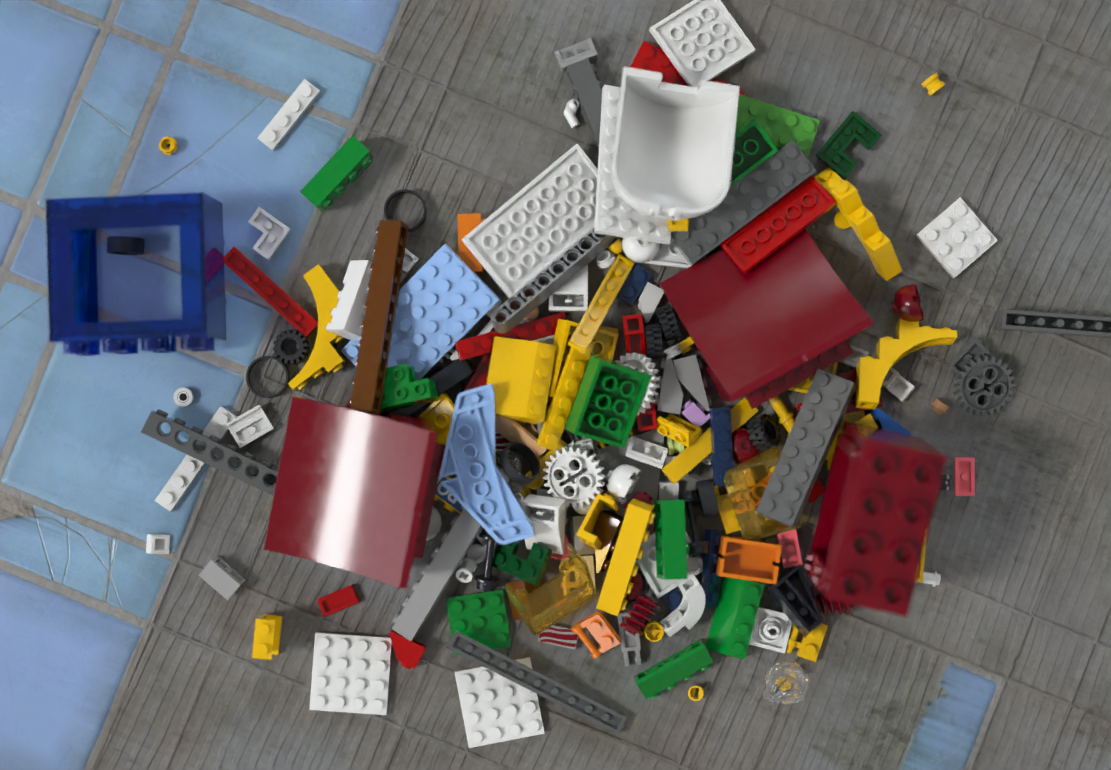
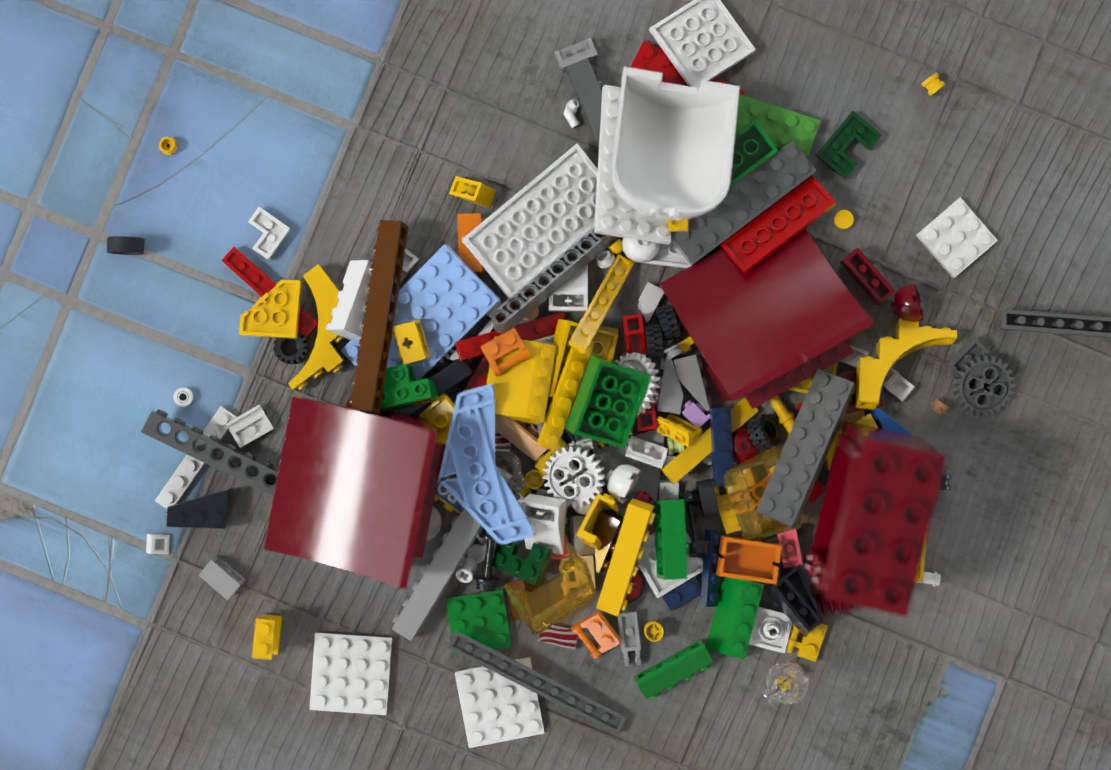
clear blue door [46,192,226,356] -> none
black tyre [246,356,290,398] -> none
white plate [257,79,320,151] -> none
green brick [300,135,373,212] -> none
red tile [317,584,360,617] -> none
black tyre [384,189,427,232] -> none
red slope [389,629,427,669] -> none
black tyre [499,442,540,485] -> none
dark blue plate [617,264,653,306] -> none
dark red piece [620,593,660,636] -> none
white arch [660,573,705,637] -> none
yellow hinge [688,685,704,701] -> none
yellow arch [814,167,902,281] -> none
coral plate [954,457,975,496] -> none
none -> black wedge [166,489,228,529]
none -> yellow plate [239,280,302,339]
none -> yellow brick [392,319,431,364]
none -> yellow arch [449,176,496,208]
none -> orange plate [481,328,531,376]
none -> dark red brick [840,248,896,305]

